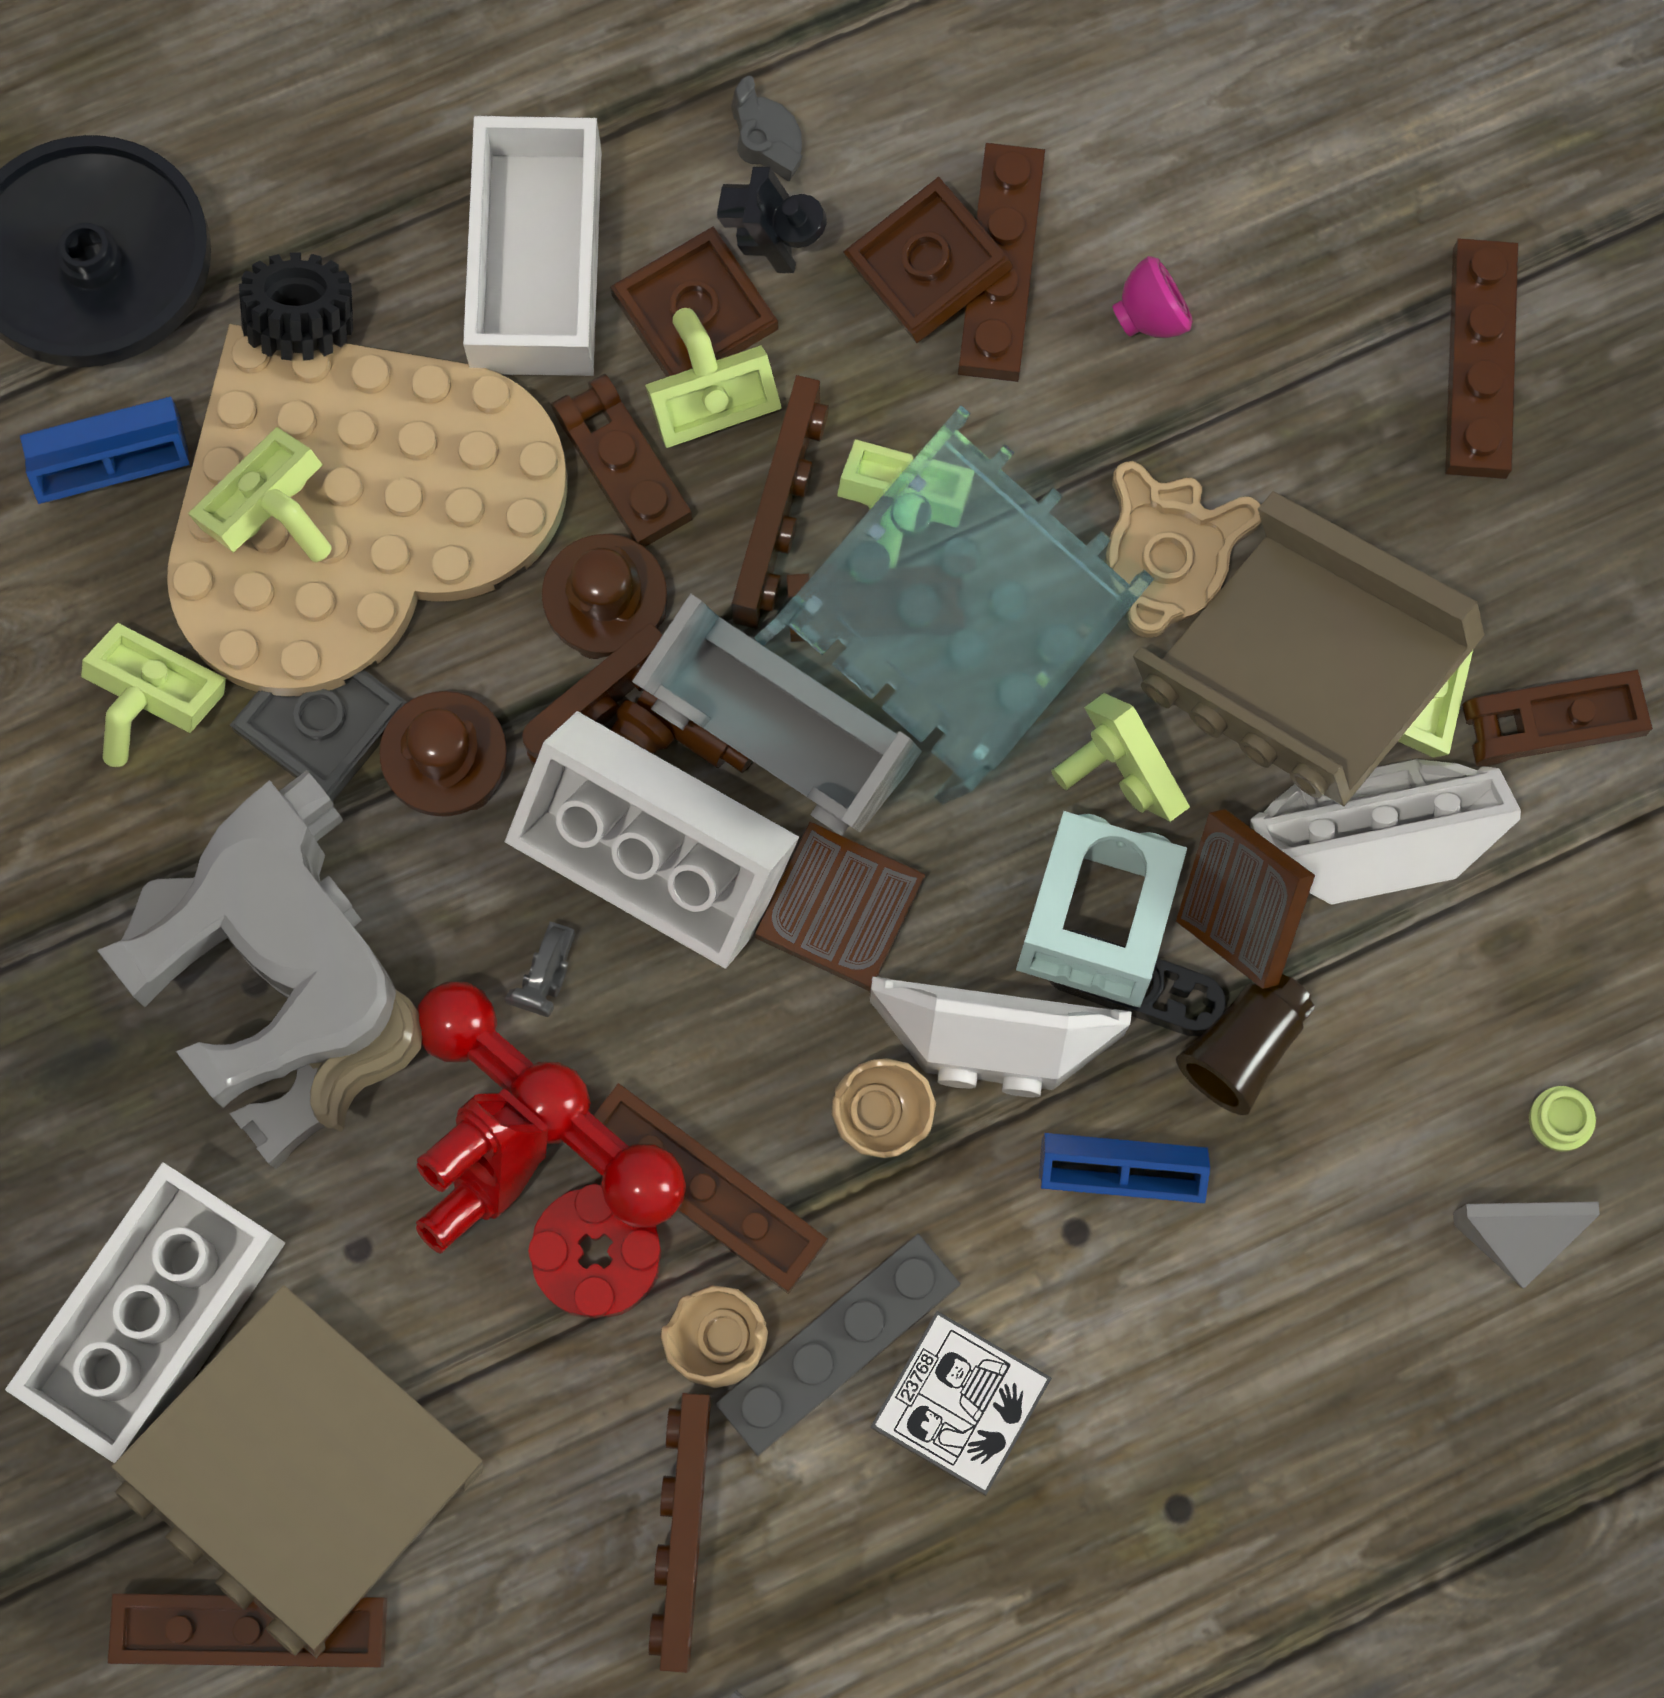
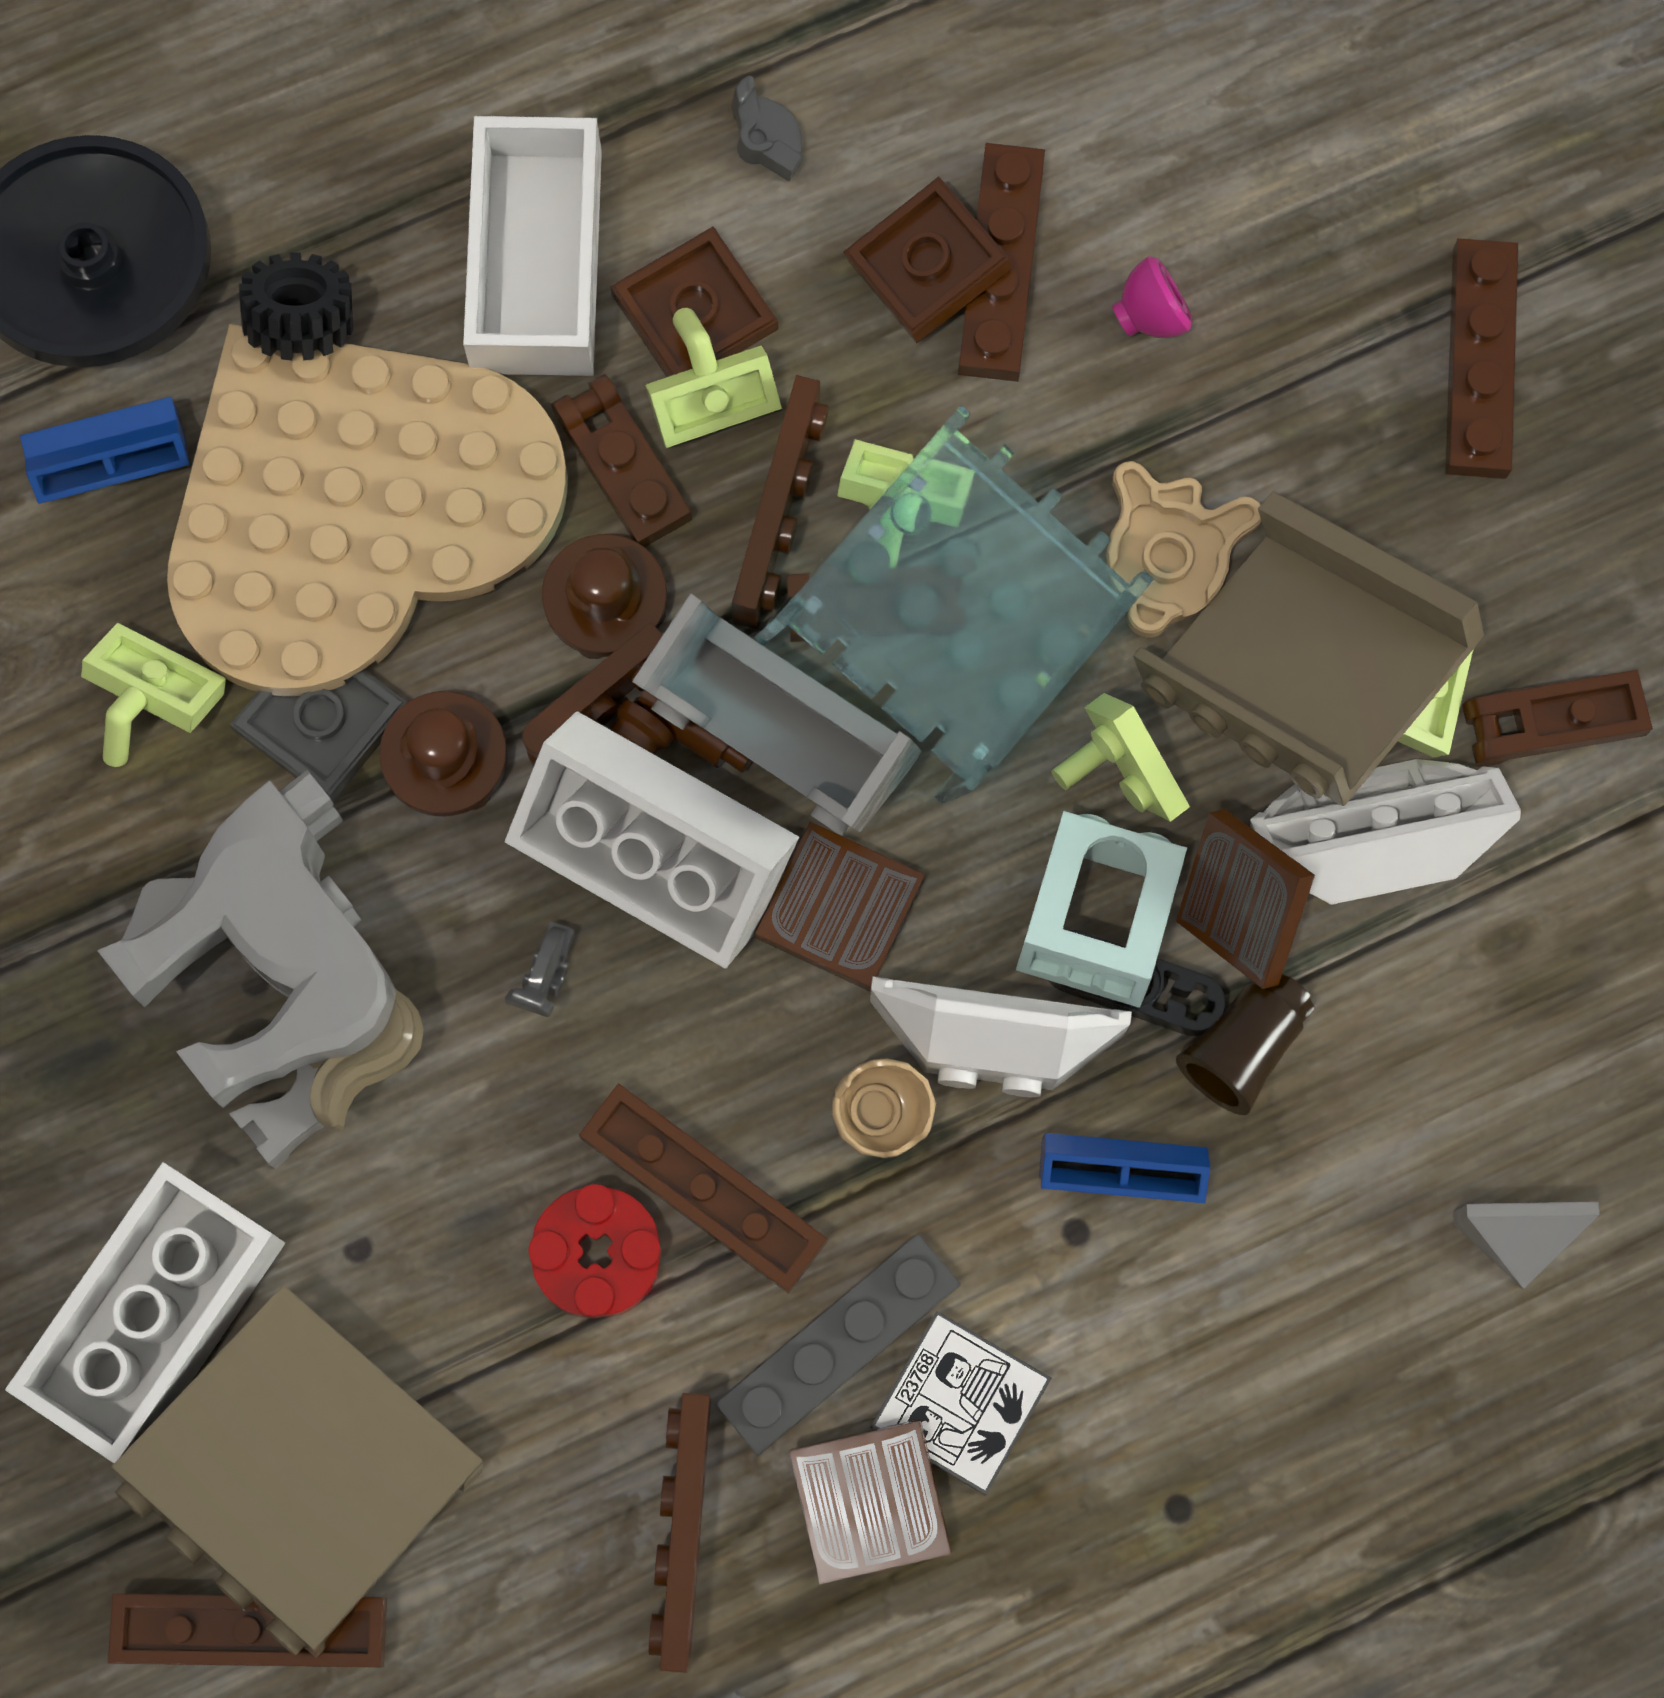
yellowish green plate [188,427,332,562] -> none
red connector [416,982,686,1254] -> none
tan hair [661,1285,768,1388] -> none
black hips [717,167,827,273] -> none
yellowish green plate [1529,1086,1596,1152] -> none
none -> tile [789,1419,952,1584]

